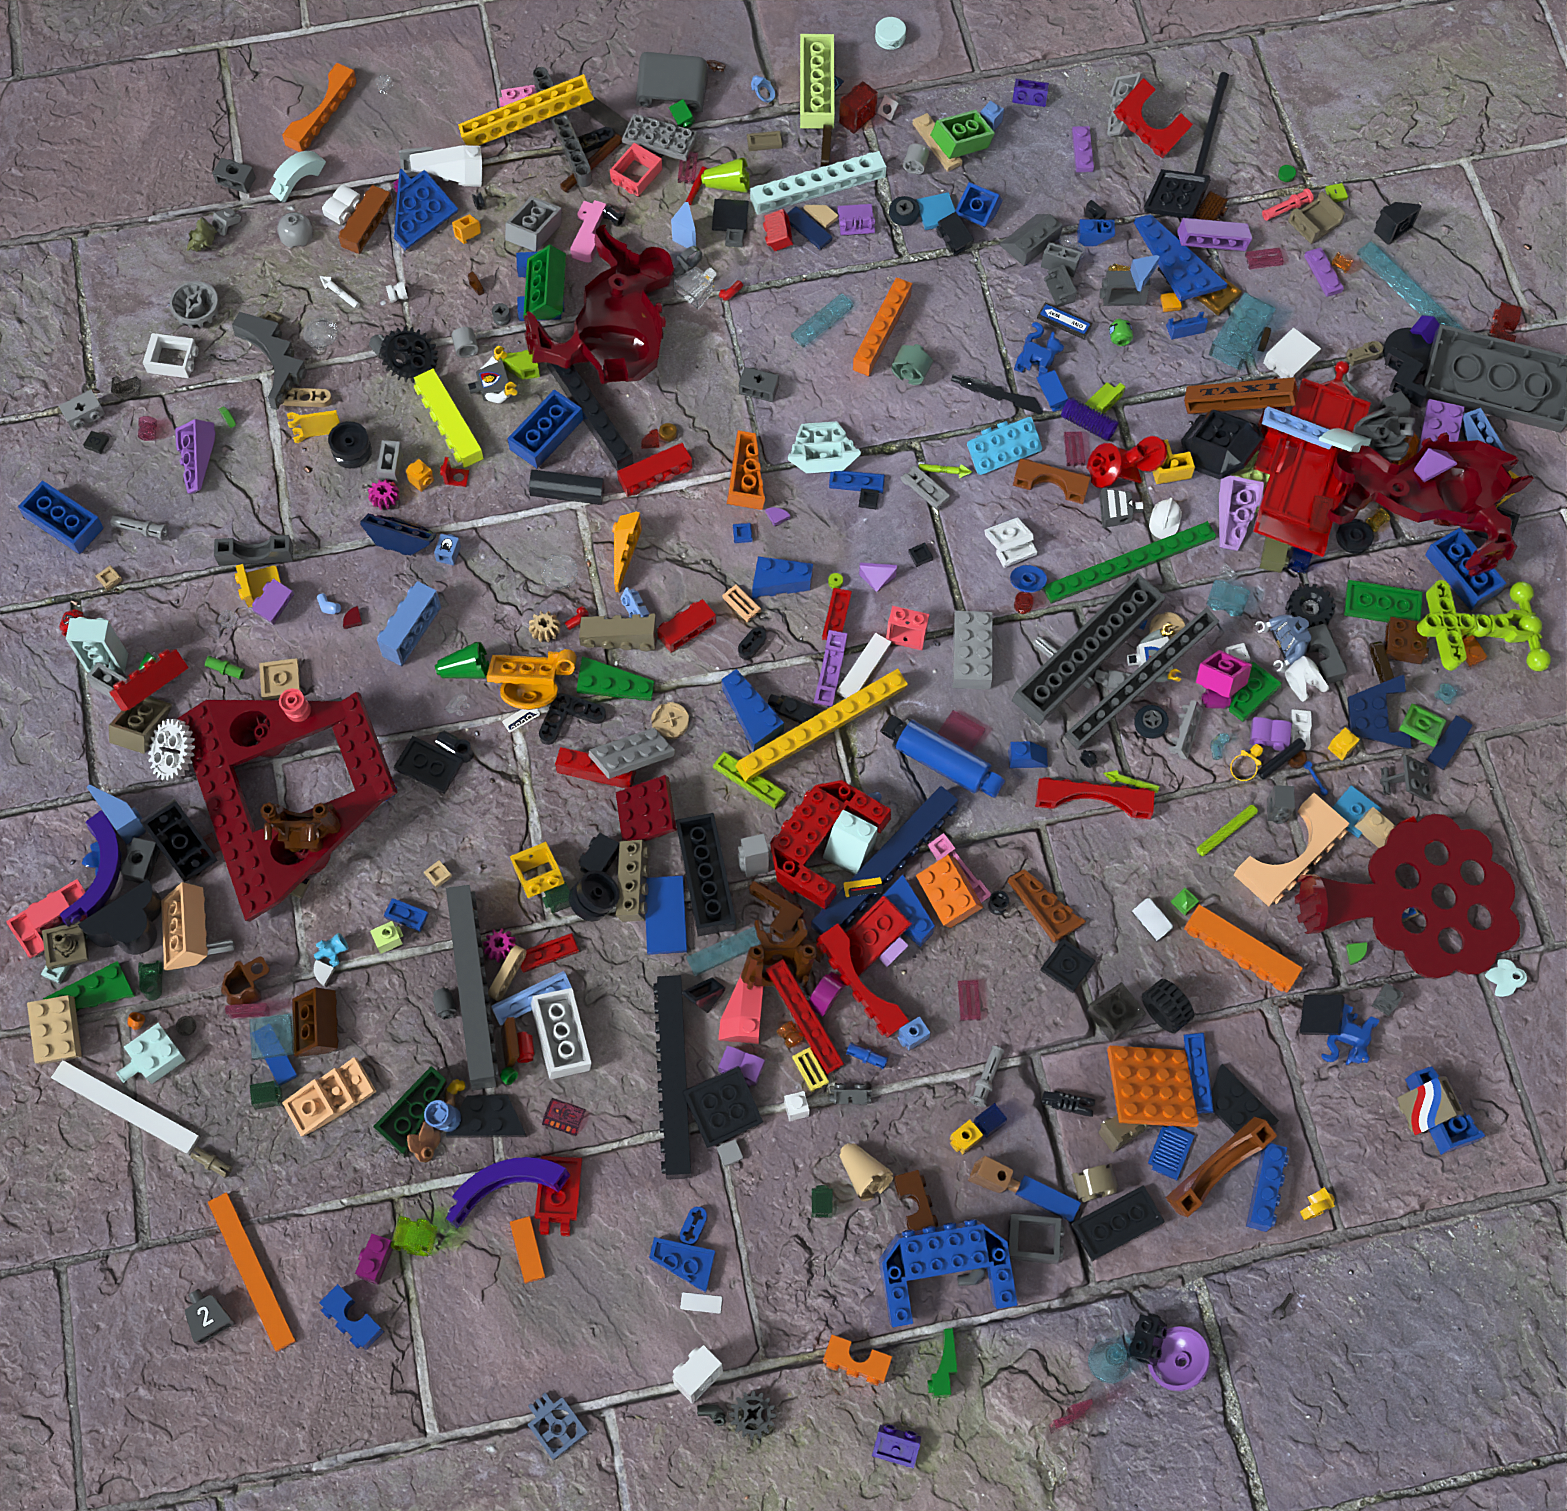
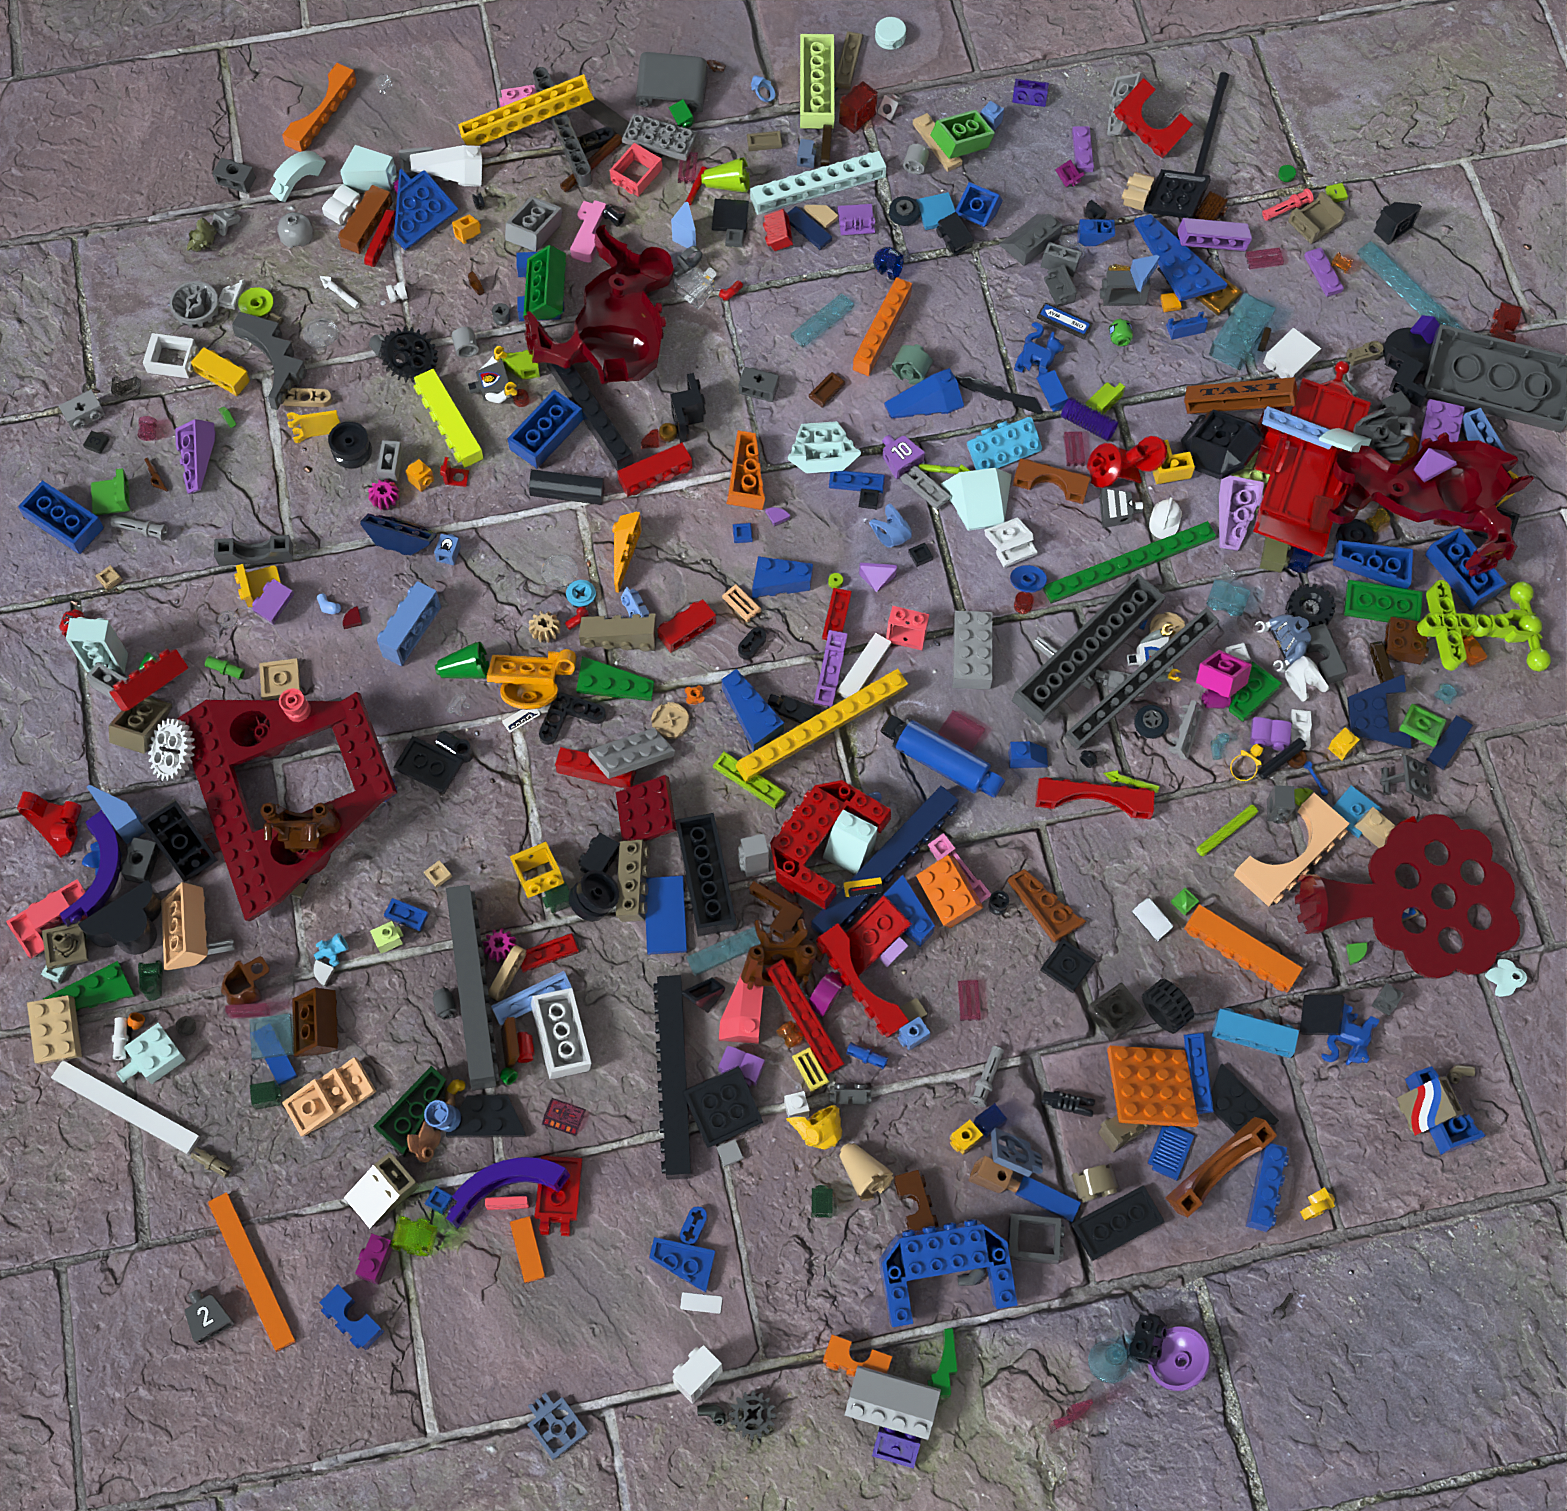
none -> red panel [17,791,82,858]
none -> bright green bracket [91,468,130,515]
none -> white pin [112,1017,129,1060]
none -> reddish brown hand [144,457,168,492]
none -> yellow brick [190,347,250,396]
none -> white tile [219,280,246,310]
none -> lime dish [238,287,274,317]
none -> light aqua slope [340,145,398,193]
none -> slope [344,1152,419,1229]
none -> red beam [364,209,396,267]
none -> blue tile [424,1186,453,1215]
none -> coral tile [485,1196,529,1210]
none -> clear red bush [512,389,529,407]
none -> medium azure gear [566,580,596,607]
none -> black bracket [670,373,706,443]
none -> orange plate [685,685,705,705]
none -> yellow head [786,1105,842,1150]
none -> sand blue brick [797,139,817,168]
none -> reddish brown tile [809,372,845,408]
none -> dark tan tile [834,31,863,90]
none -> light grey slope [844,1366,941,1440]
none -> medium blue helmet [869,503,912,548]
none -> clear blue helmet [873,247,904,280]
none -> medium lavender torso [882,434,925,479]
none -> blue wedge [884,368,964,418]
none -> dark tan tile [900,998,927,1023]
none -> light aqua wedge [940,468,1012,531]
none -> sand blue piece [991,1128,1043,1177]
none -> magenta bracket [1055,159,1085,187]
none -> tan brick [1122,172,1155,211]
none -> dark azure brick [1211,1008,1299,1058]
none -> lime tile [1294,788,1313,806]
none -> blue wedge [1333,540,1413,589]
none -> dark tan arm [1447,1065,1475,1084]

